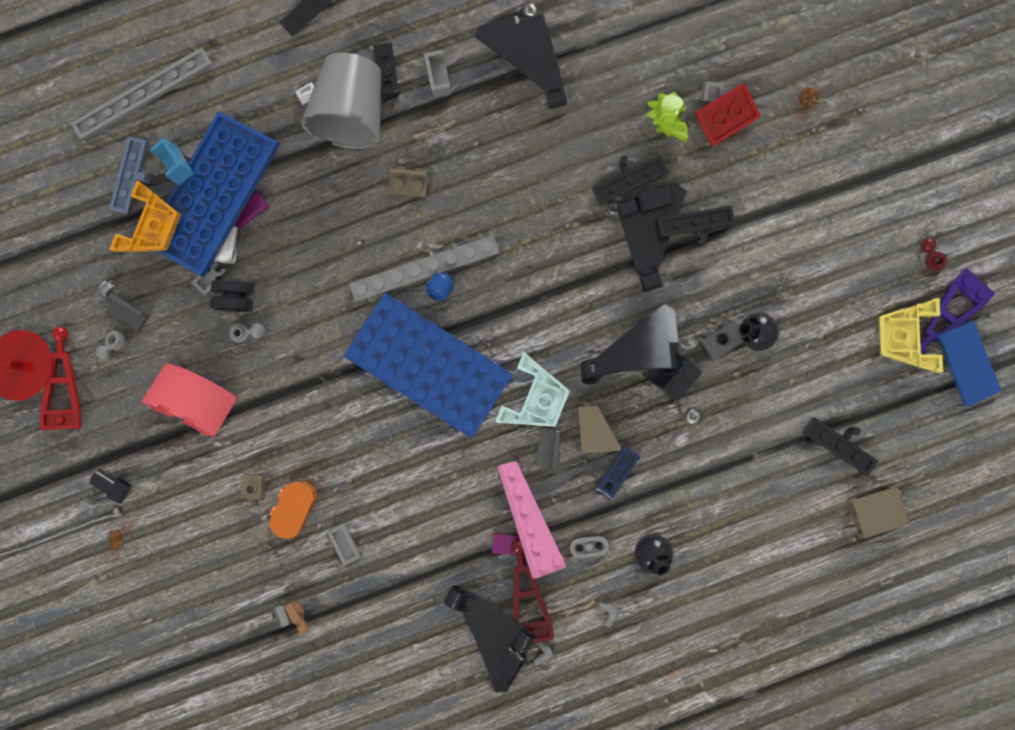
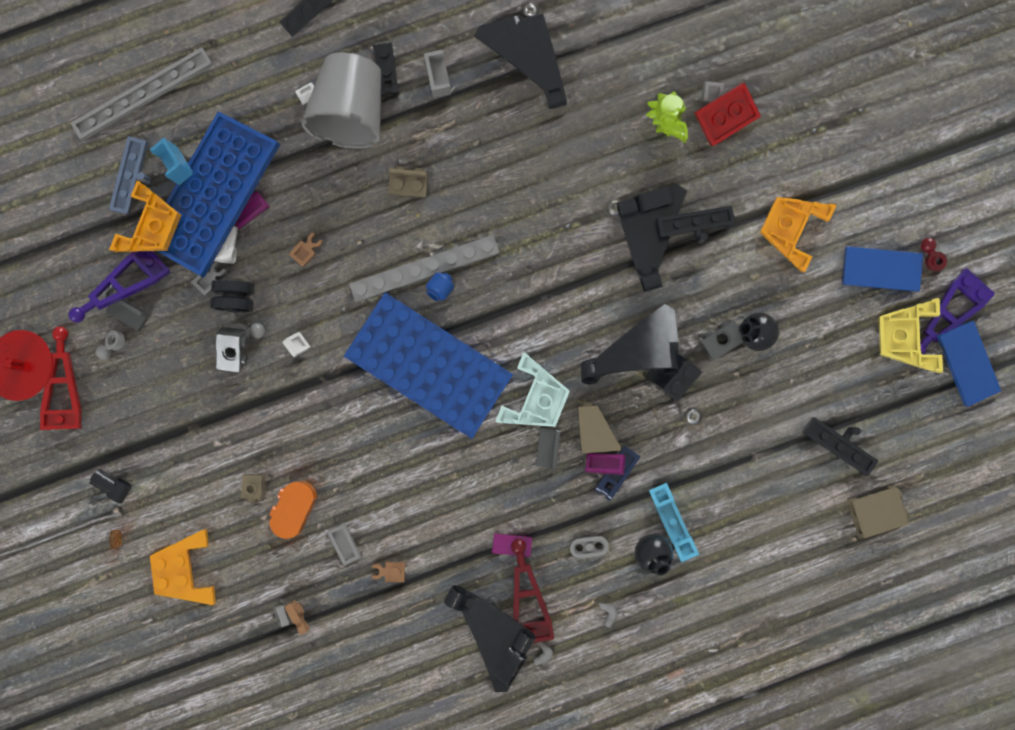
coral panel [141,363,237,437] -> none
bright pink wing [498,461,566,579] -> none
black plate [592,155,669,206] -> none
clear orange tile [798,87,819,108] -> none
none -> dark purple plate [68,251,170,323]
none -> light orange wing [150,529,216,605]
none -> brick [216,327,248,372]
none -> white plate [282,332,310,357]
none -> medium nougat plate [289,233,323,268]
none -> medium nougat plate [372,561,406,582]
none -> magenta tile [585,453,626,475]
none -> medium azure slope [649,483,699,562]
none -> light orange wing [760,197,837,273]
none -> blue tile [842,246,923,292]

